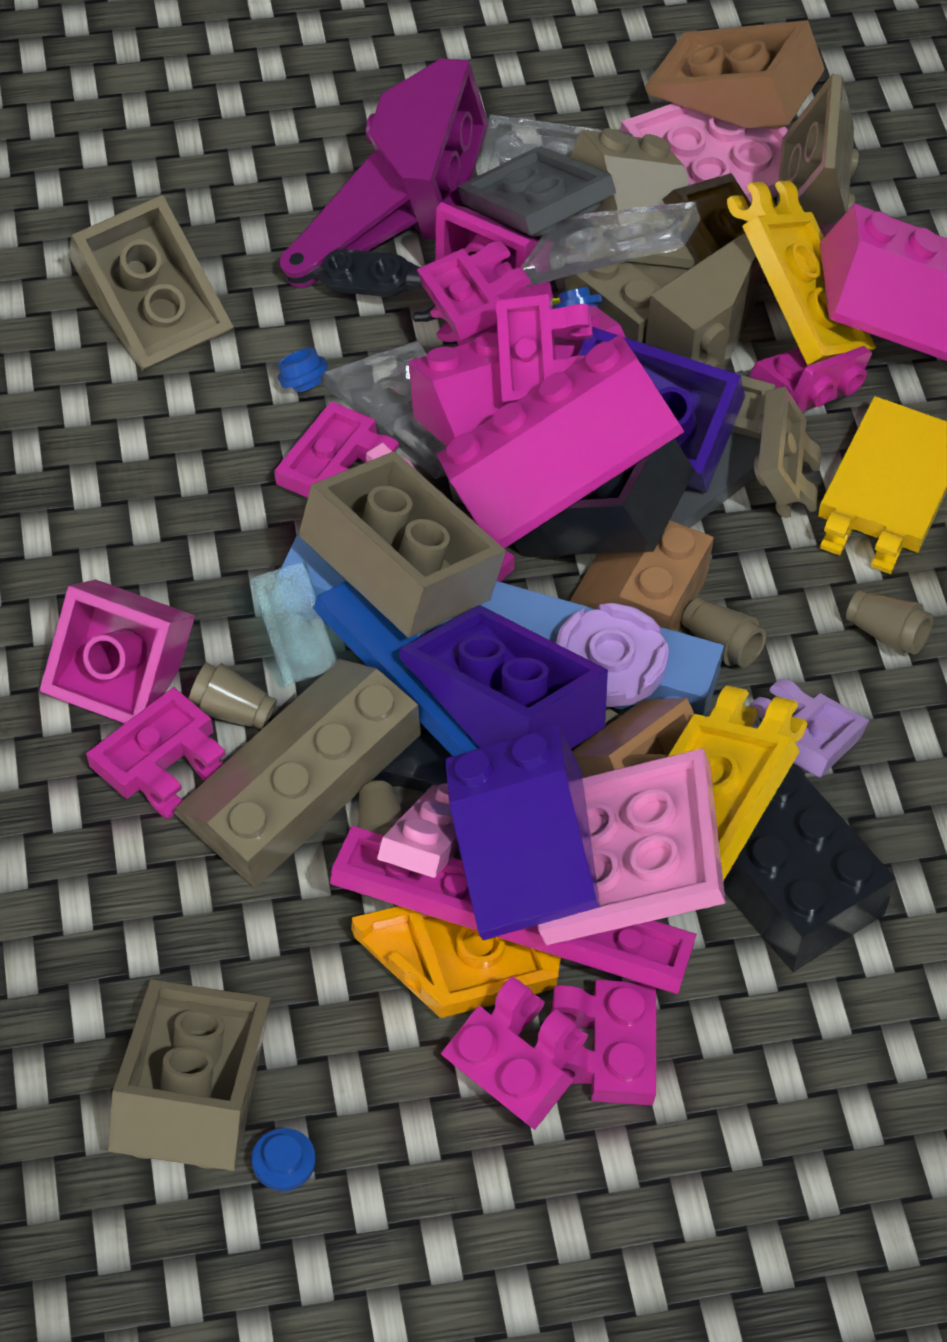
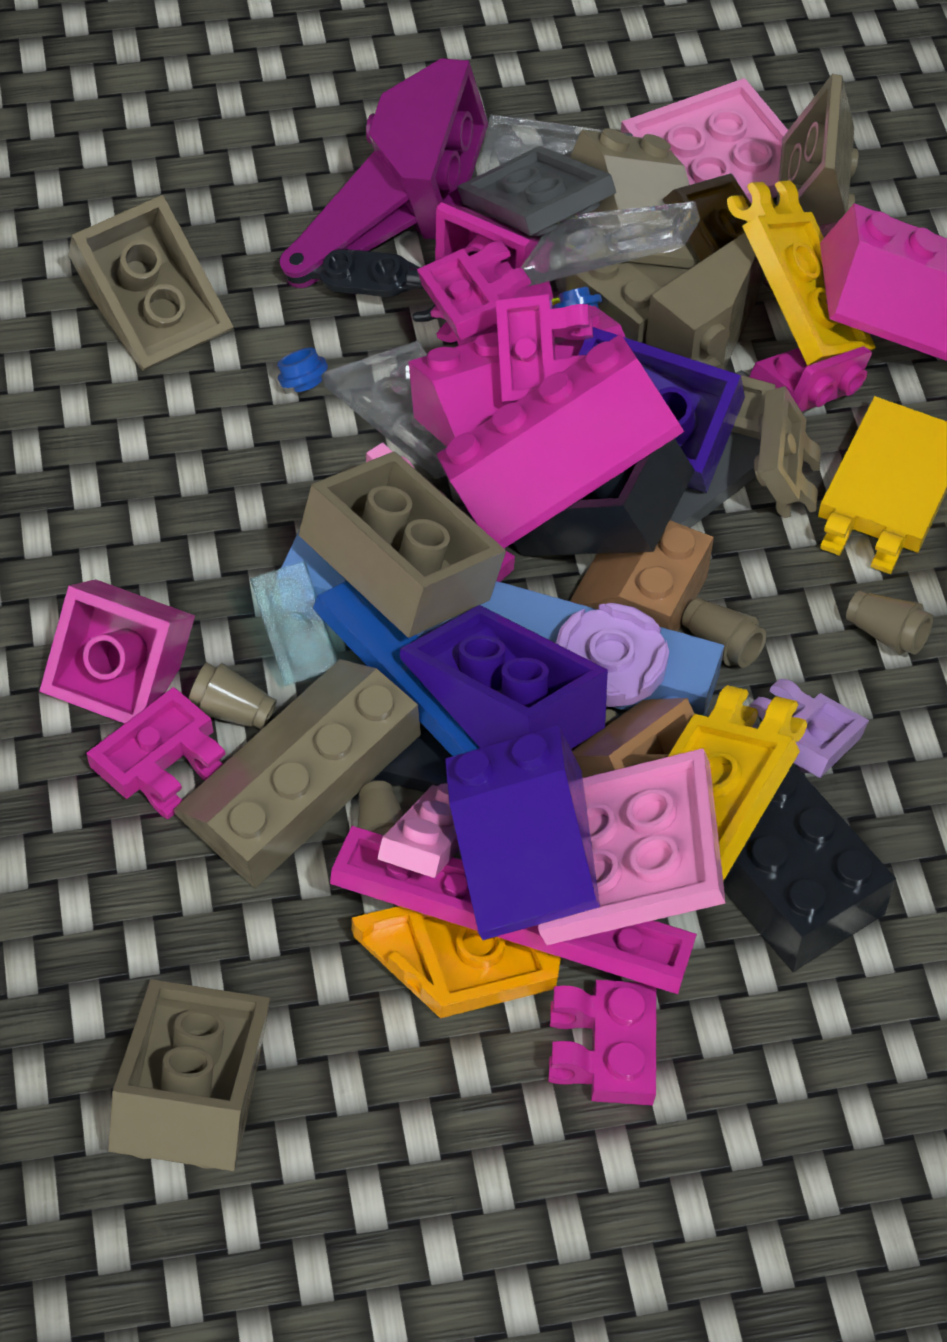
blue plate [252,1128,316,1191] -> none
dark pink plate [274,401,399,498] -> none
dark pink plate [441,976,588,1130] -> none
medium nougat slope [645,20,825,129] -> none

